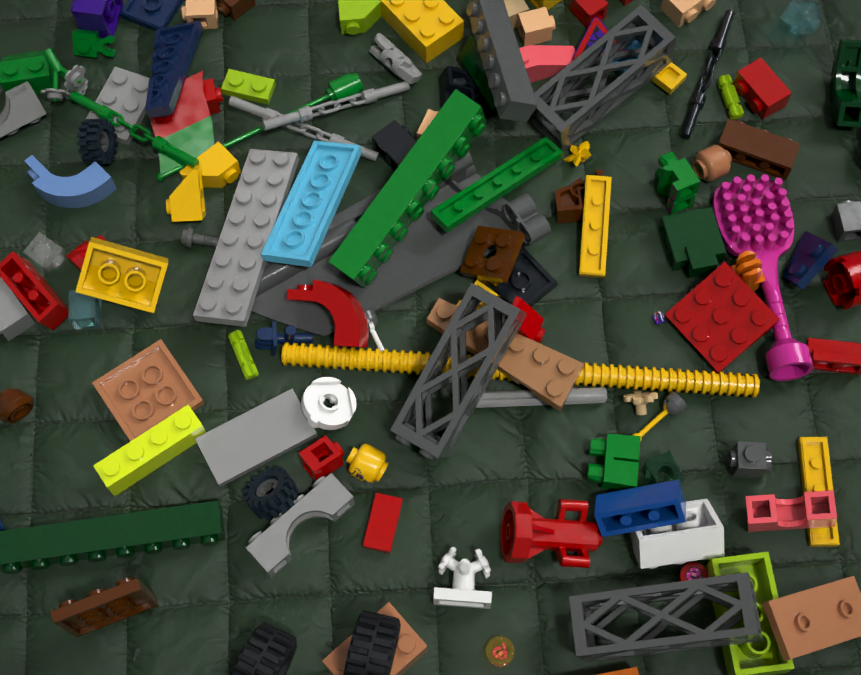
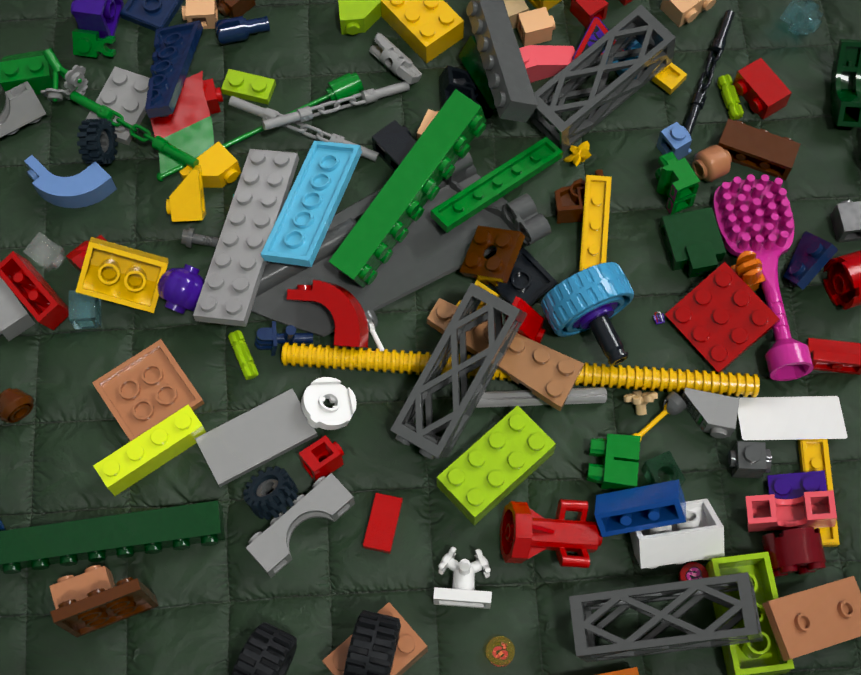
yellow head [346,443,389,484] -> none
none -> nougat brick [49,565,115,609]
none -> dark purple plant [158,264,204,314]
none -> dark blue arm [215,16,270,44]
none -> lime brick [437,405,556,526]
none -> dark azure wheel [541,262,634,366]
none -> medium blue brick [656,122,692,160]
none -> light grey slope [681,388,740,438]
none -> white sticker [738,396,848,440]
none -> dark red brick [761,527,826,578]
none -> dark purple plate [767,470,827,499]

